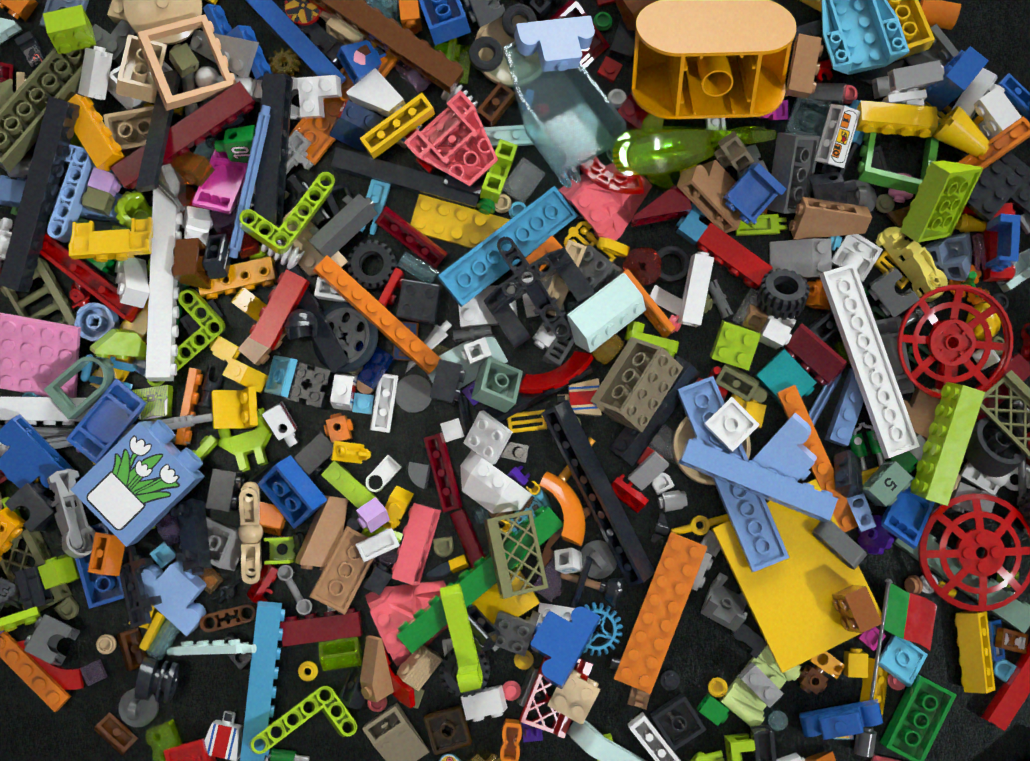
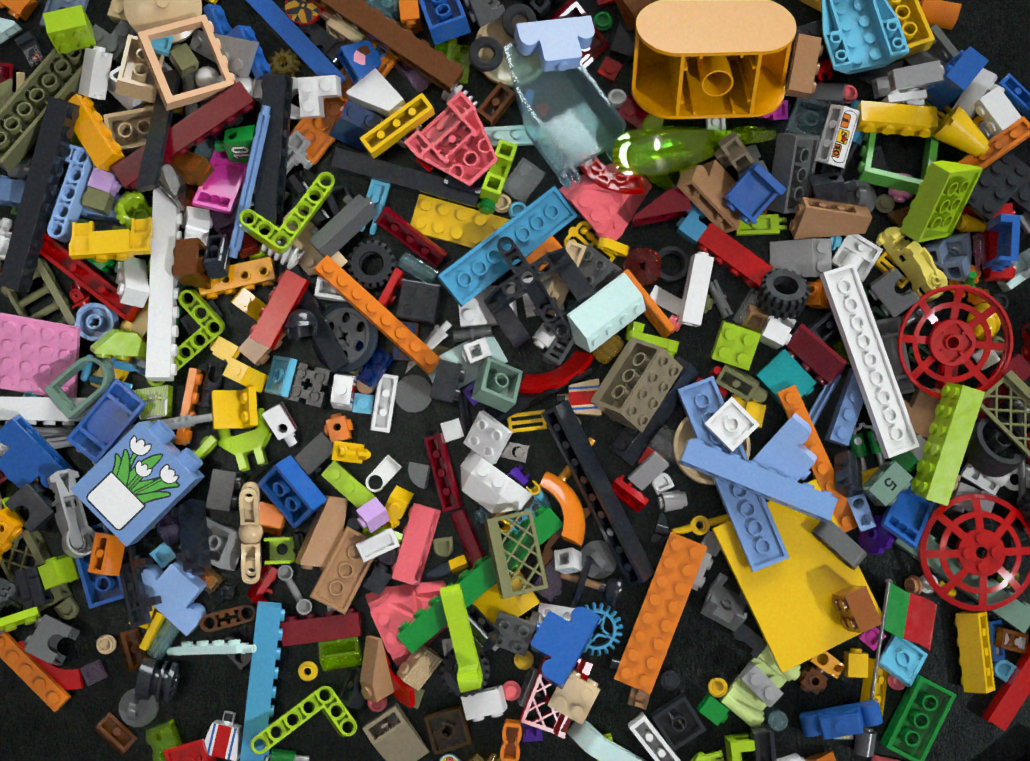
none -> medium azure tile [151,36,174,57]

